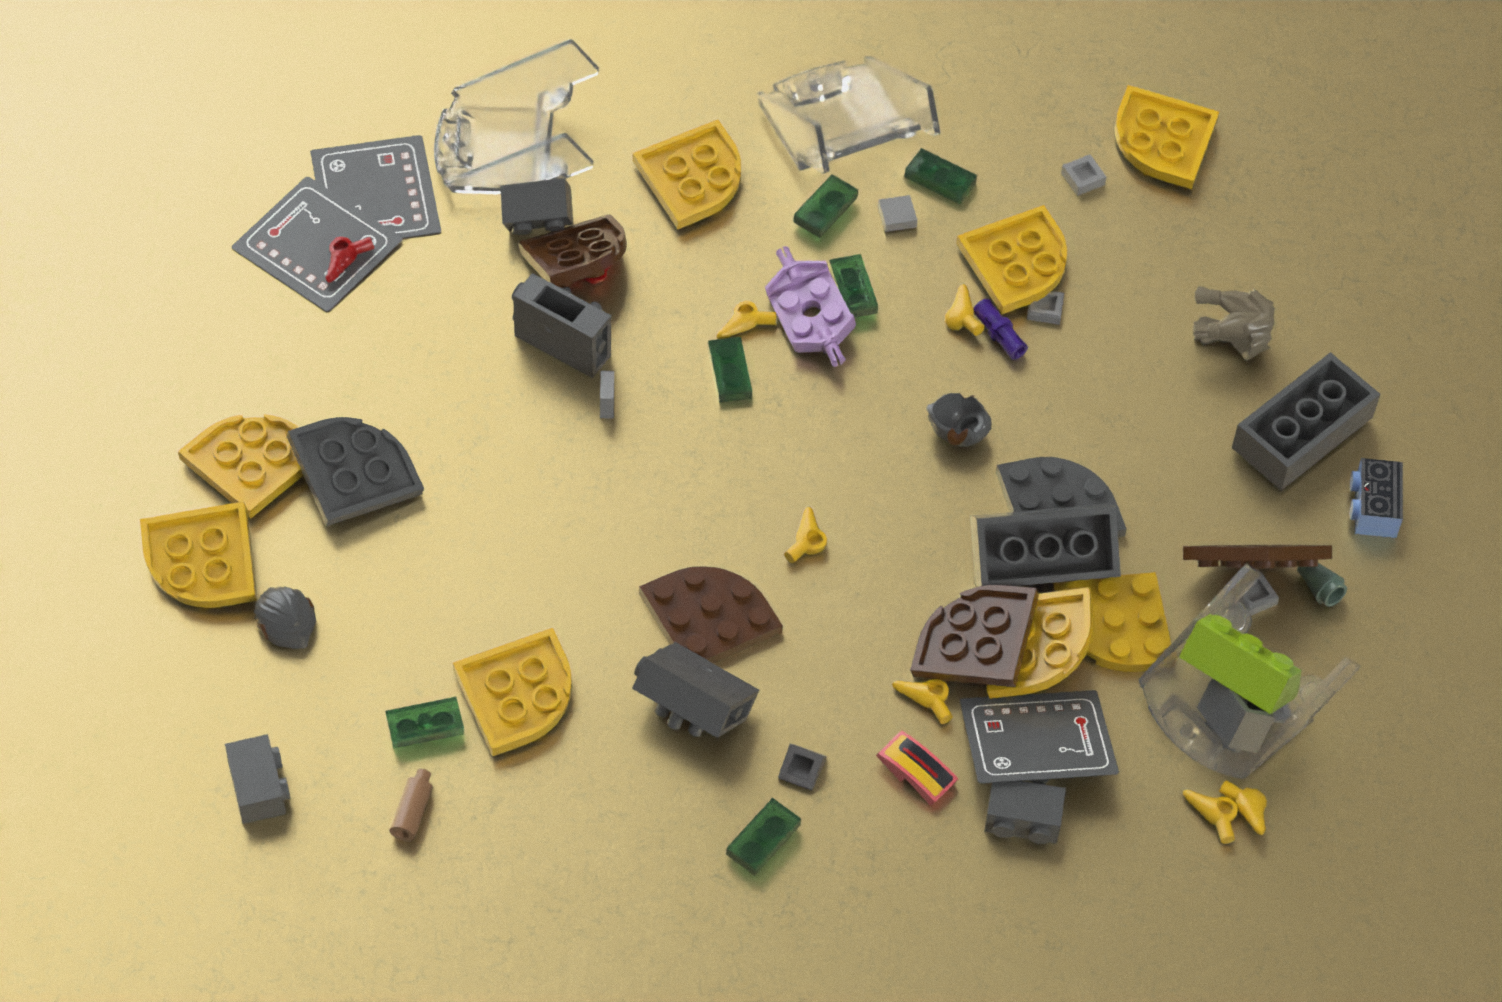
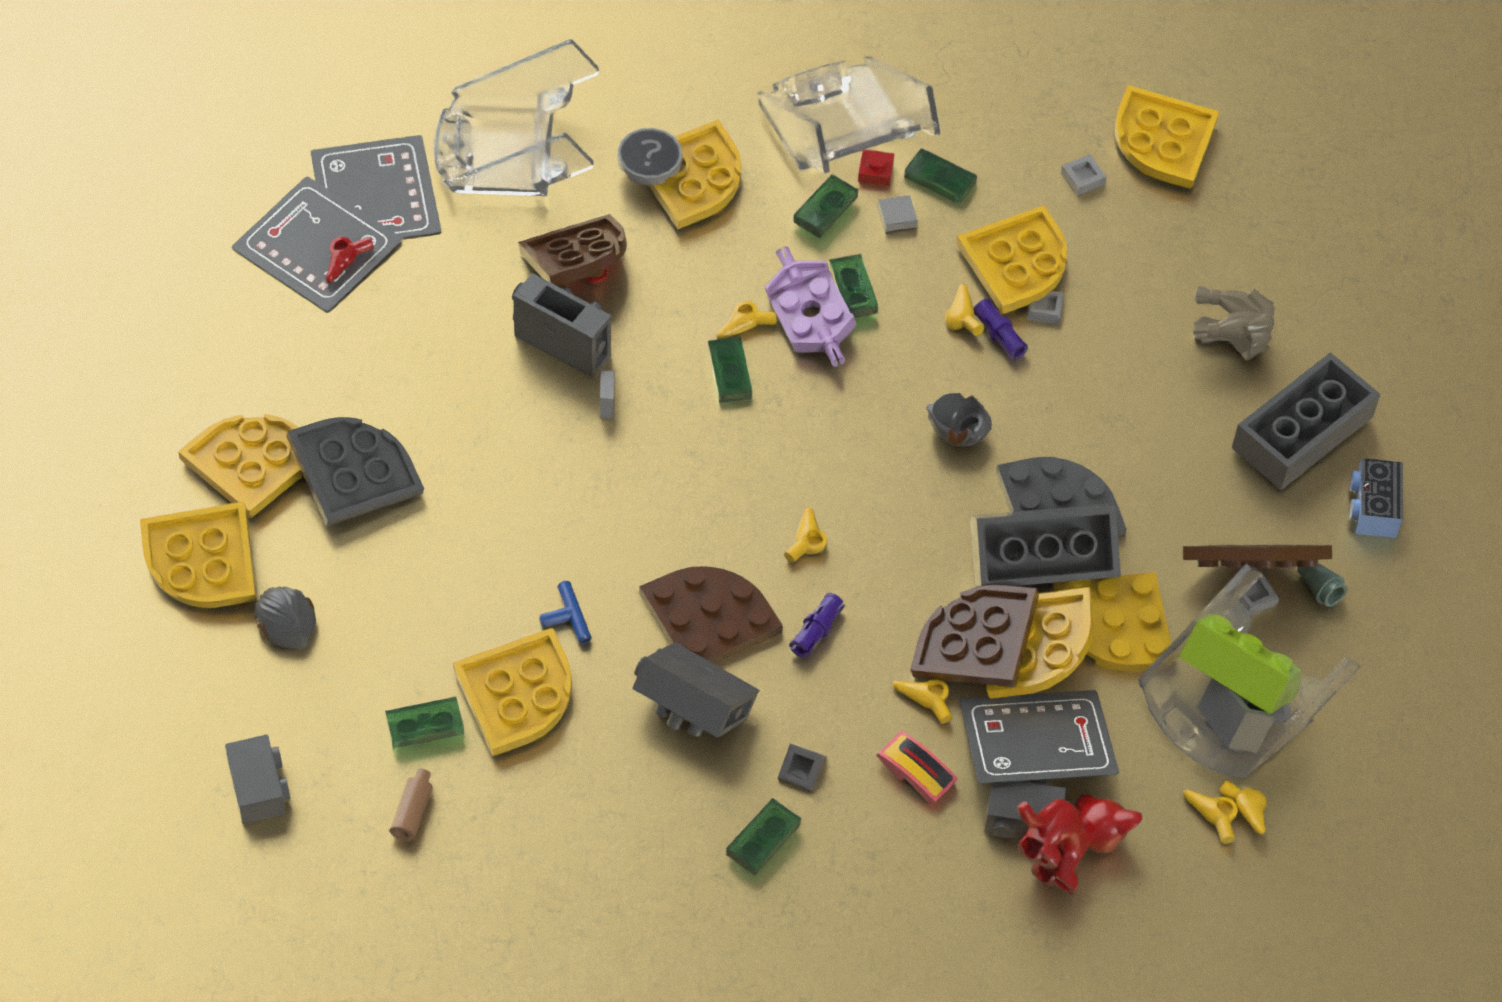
dark grey brick [500,178,574,235] -> none
none -> blue piece [539,581,592,644]
none -> black tile [618,128,682,185]
none -> dark purple pin [789,593,845,658]
none -> red plate [858,149,895,186]
none -> red animal [1017,794,1143,896]

